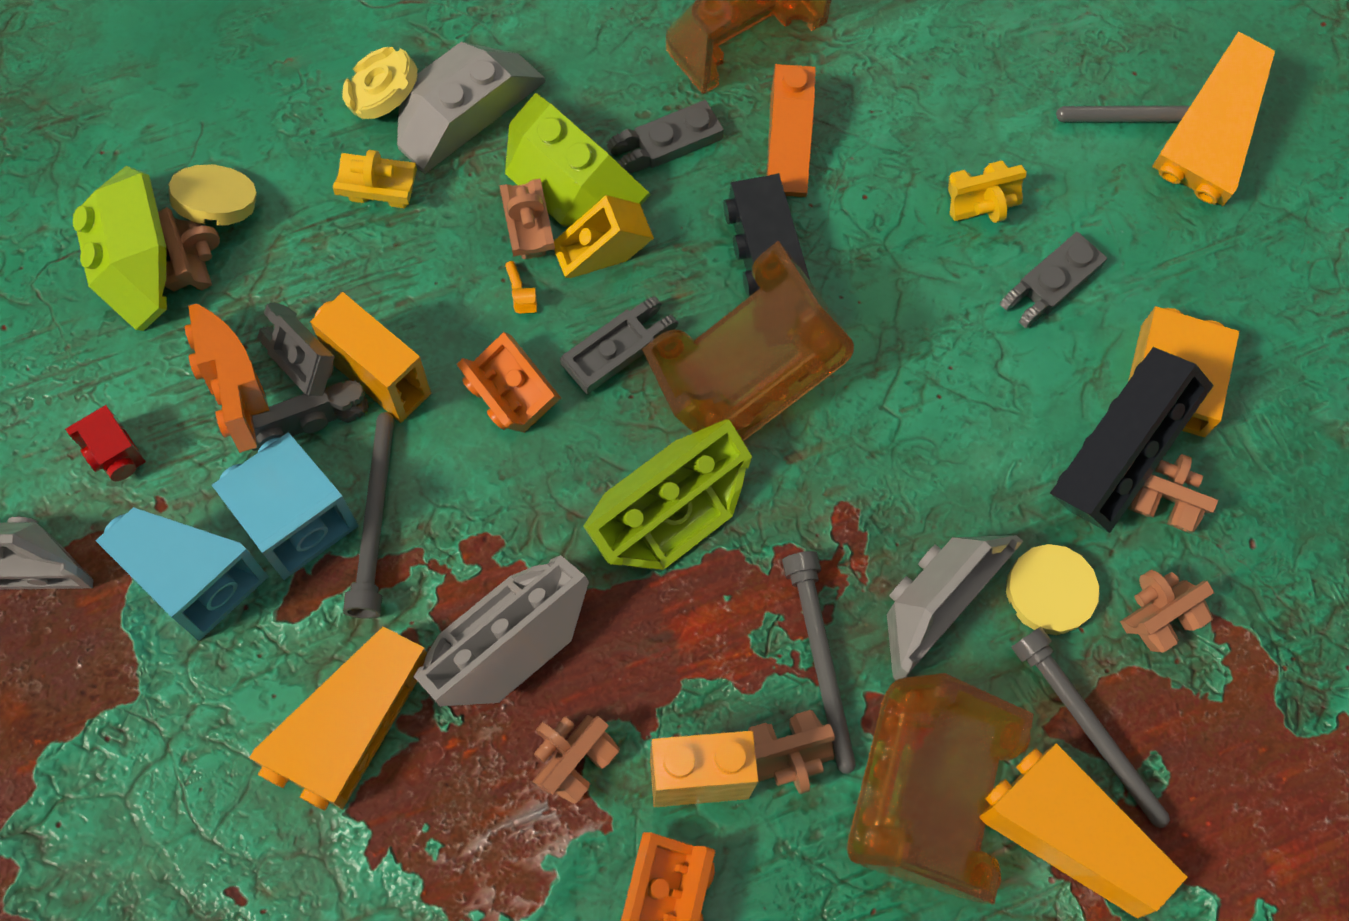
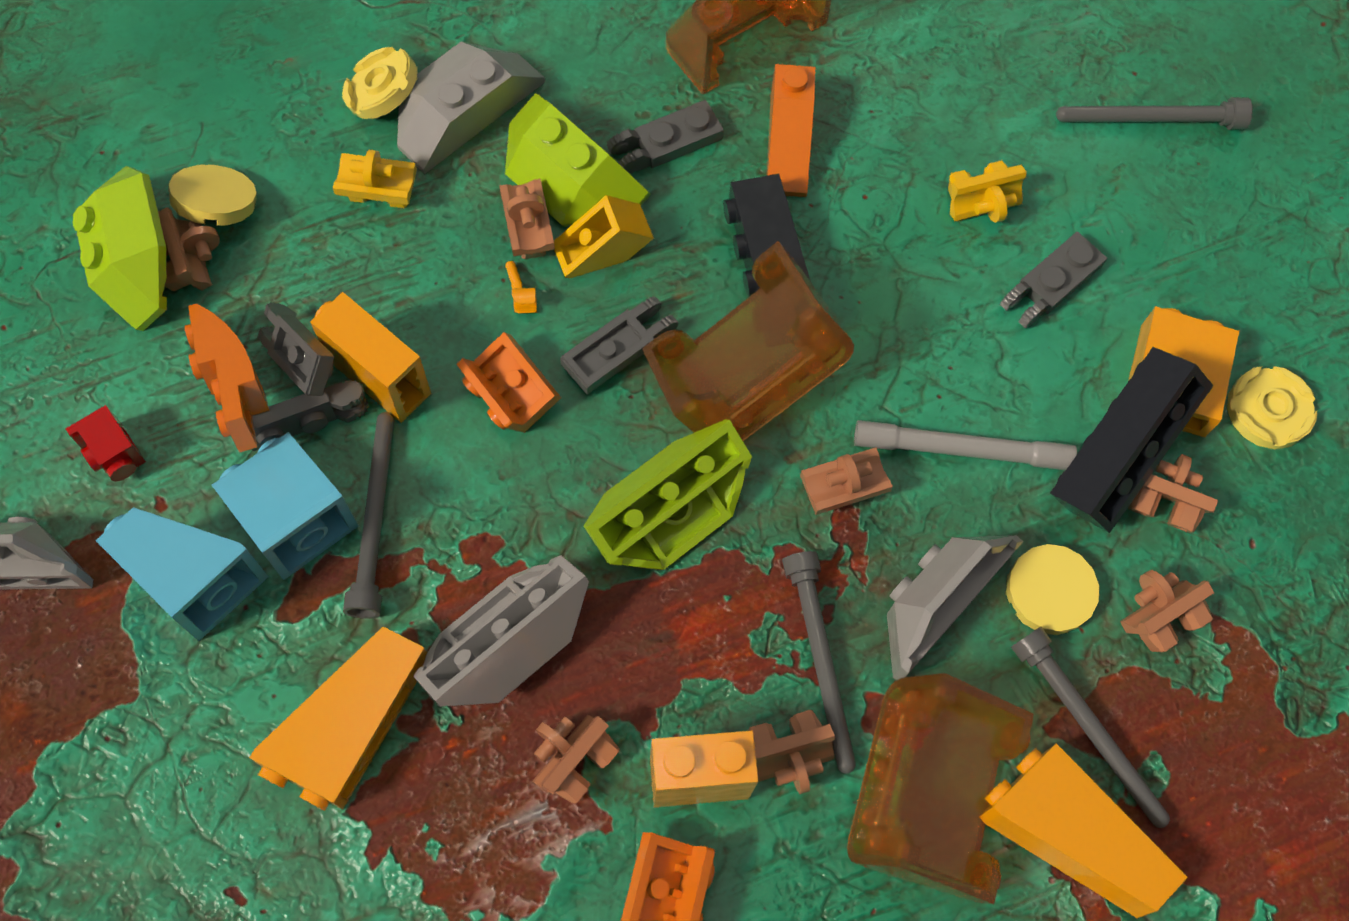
light orange slope [1152,31,1275,206] -> none
none -> nougat hips [800,447,893,515]
none -> light grey piece [854,420,1077,470]
none -> light yellow tile [1227,366,1317,449]

